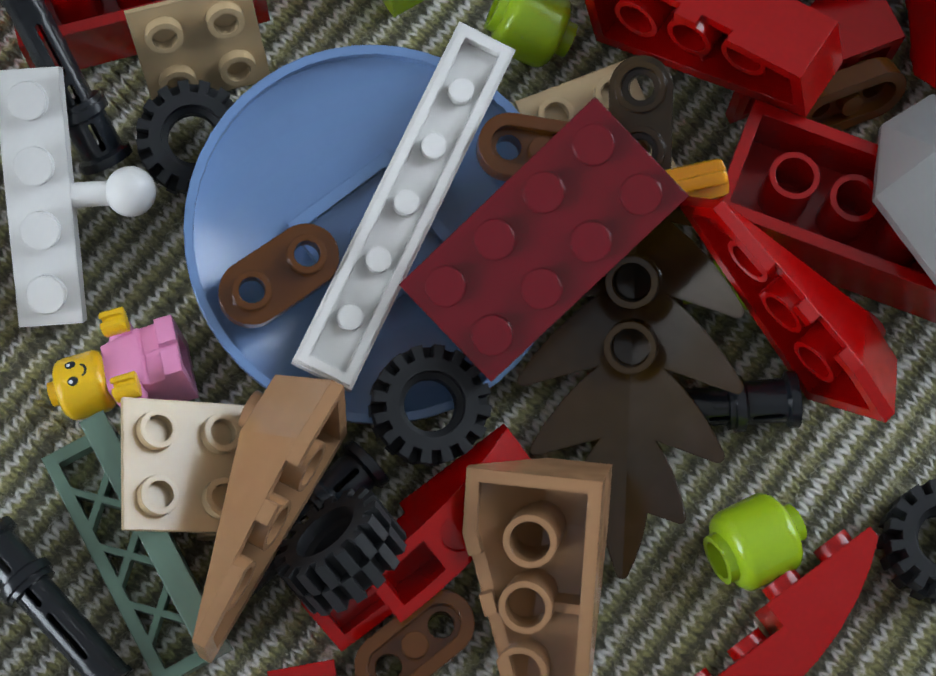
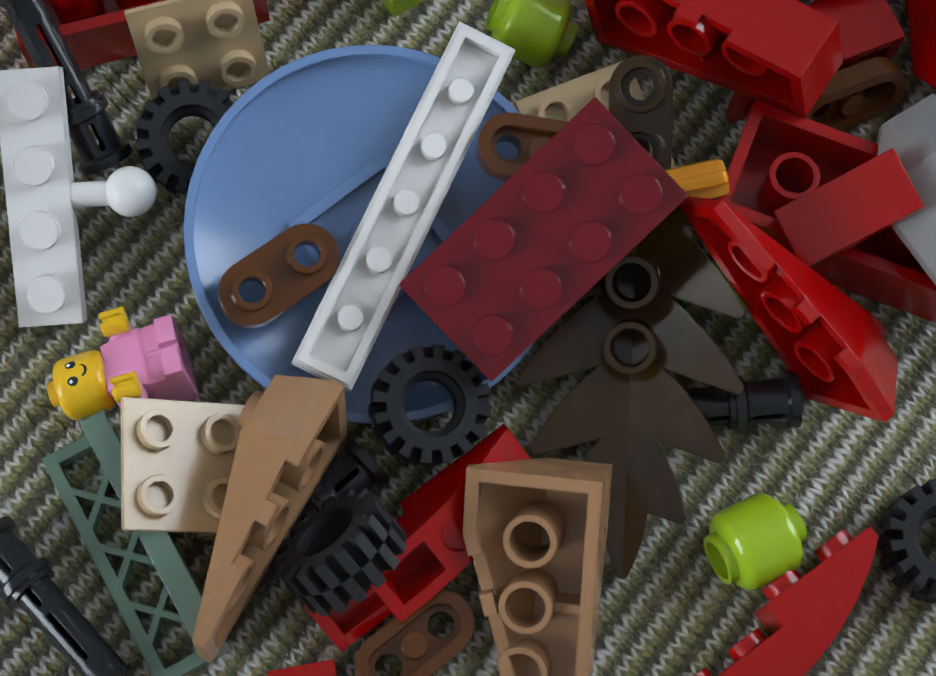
none -> red tile [774,148,927,268]

